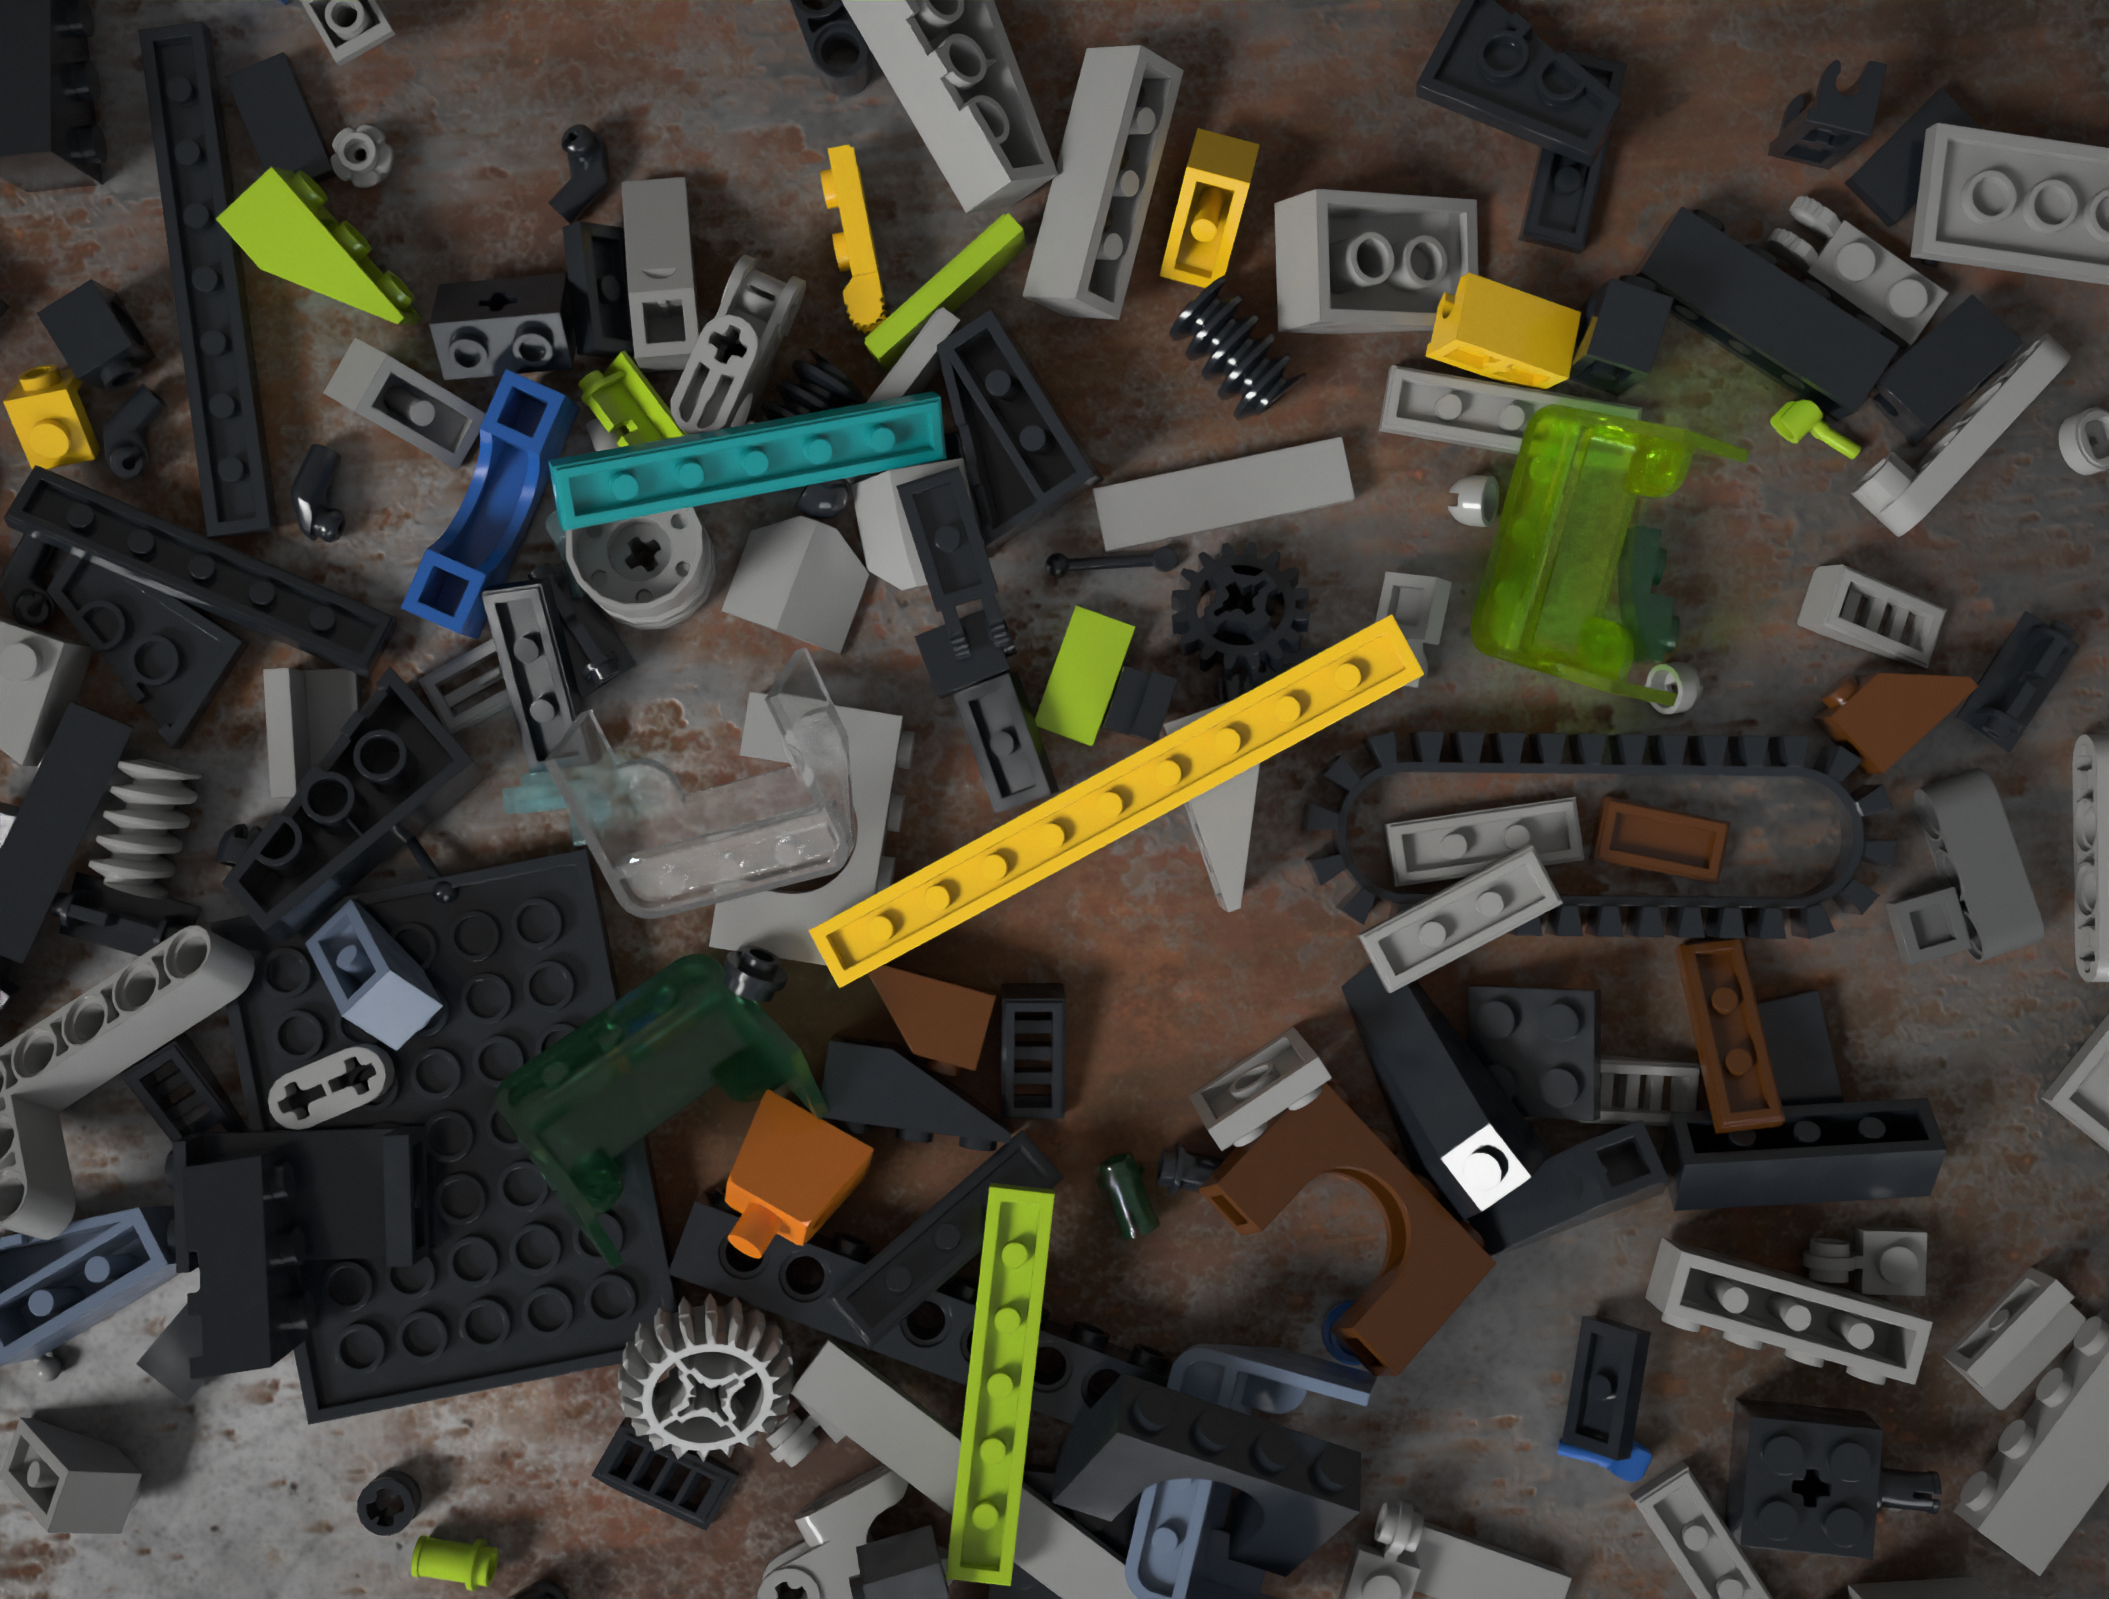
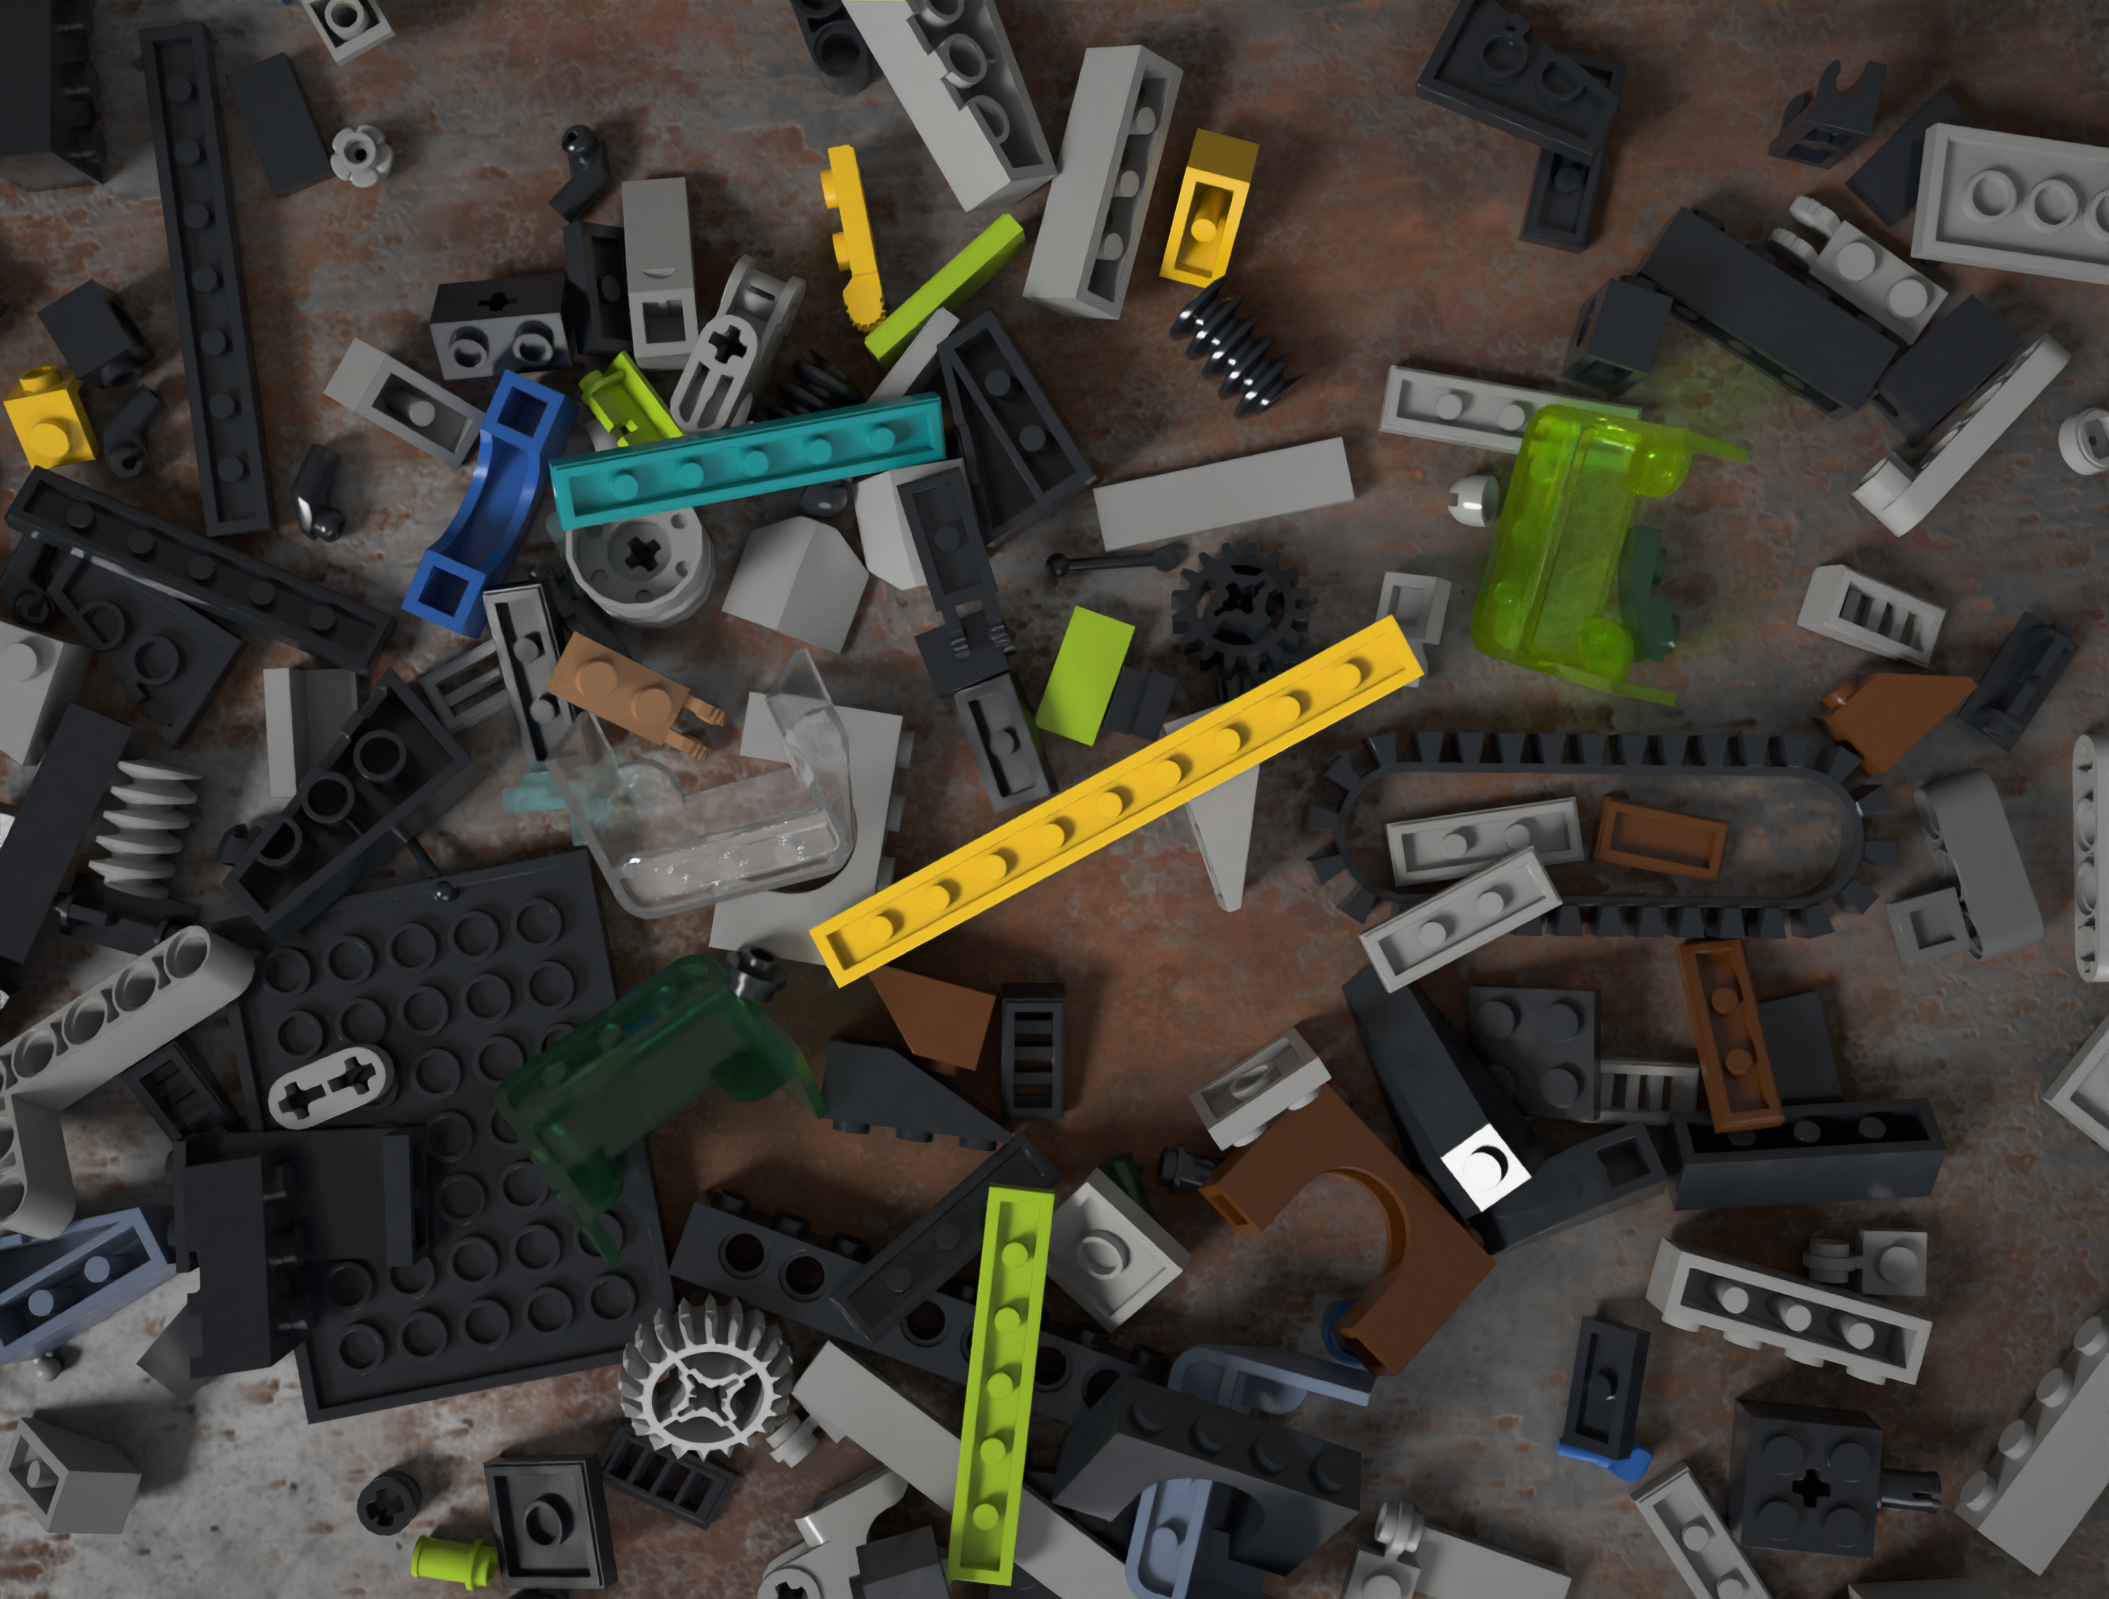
lime slope [216,167,422,325] -> none
sand blue slope [305,898,443,1051] -> none
orange torso [725,1089,874,1258] -> none
light grey slope [1274,189,1479,334] -> none
yellow hinge [1425,272,1581,391] -> none
light grey hinge [1646,662,1704,715] -> none
lime hand [1770,400,1861,460] -> none
light grey panel [1943,1267,2087,1410] -> none
none -> black tile [483,1453,618,1589]
none -> medium nougat hinge [545,631,729,762]
none -> light grey plate [1046,1168,1193,1333]

